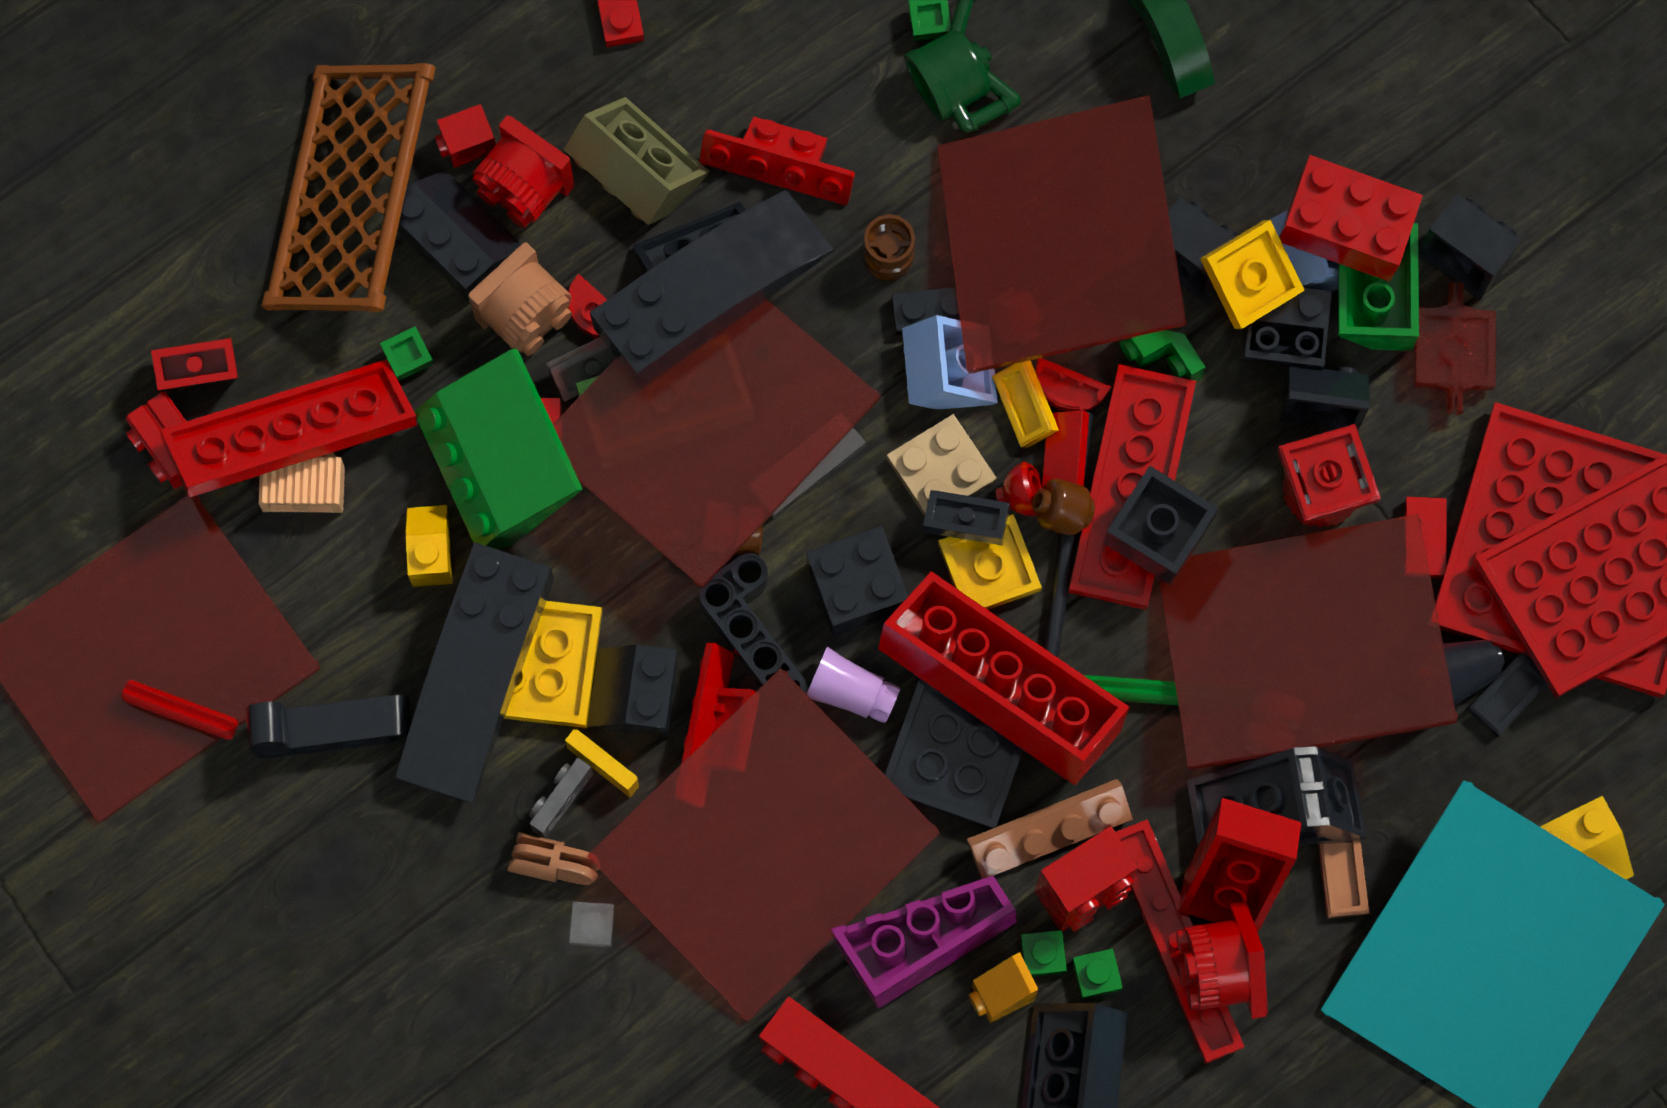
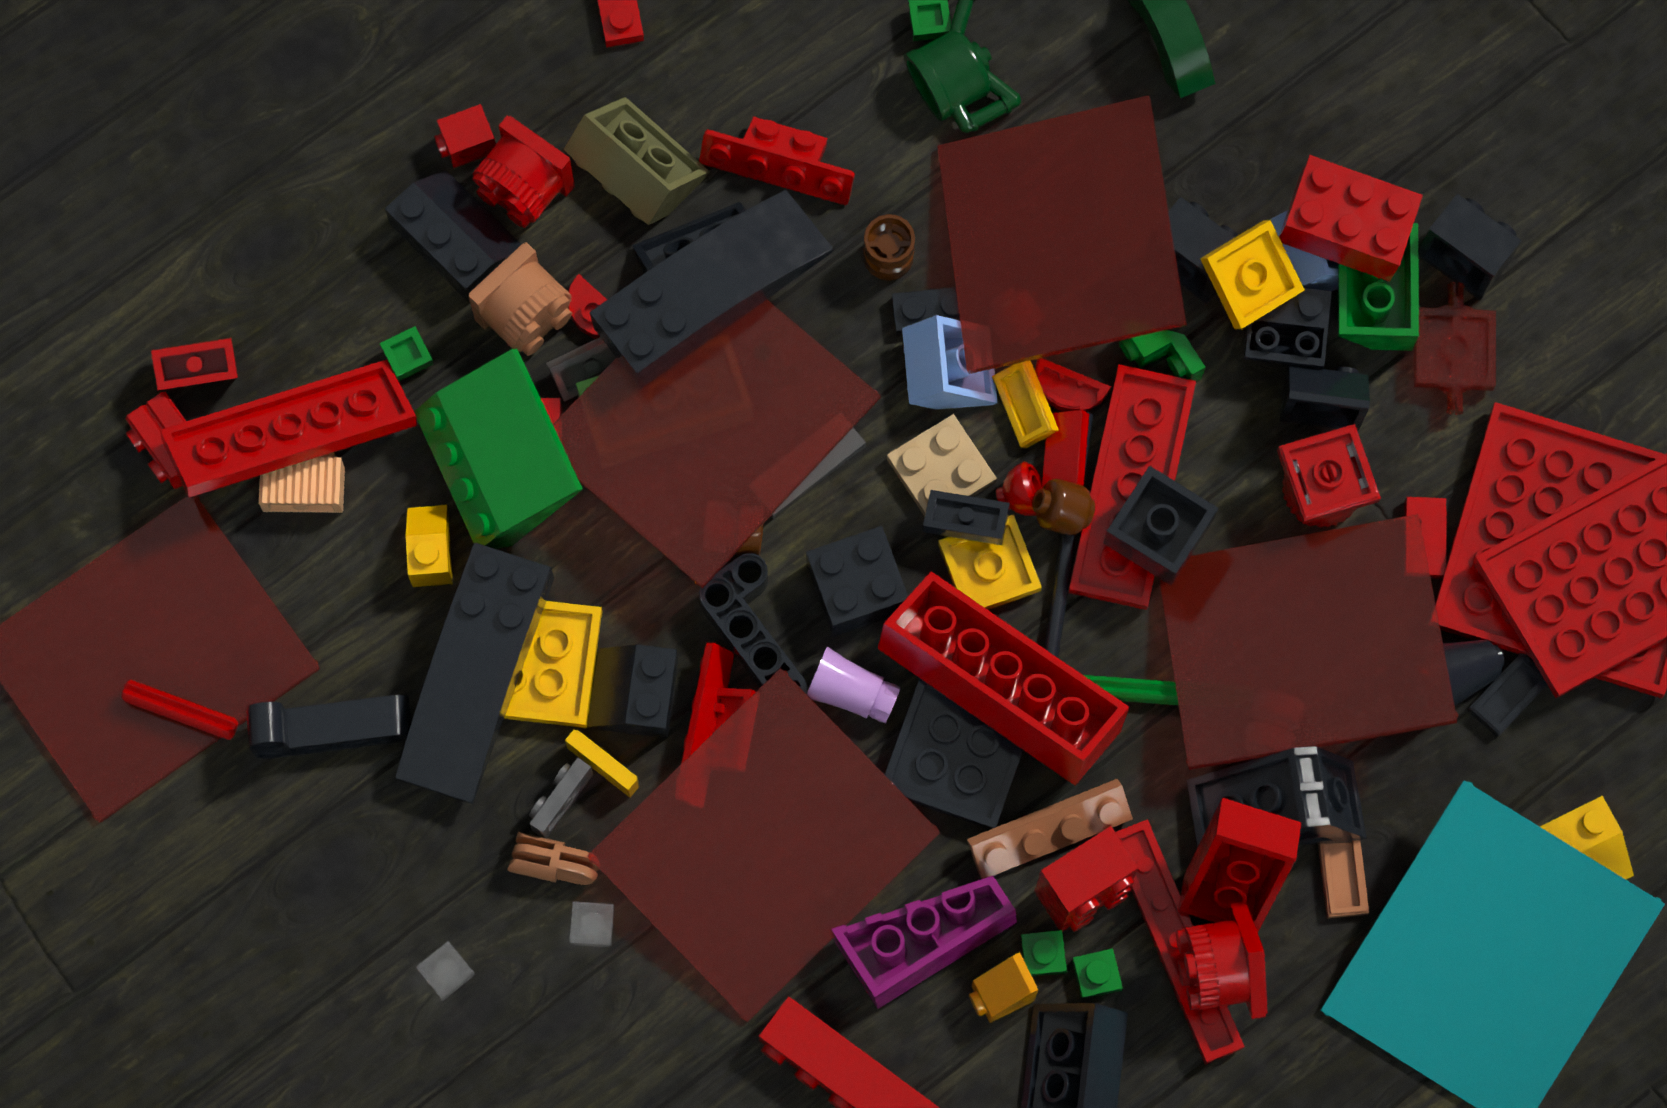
dark orange door [261,63,436,312] -> none
none -> clear plate [416,941,475,1001]

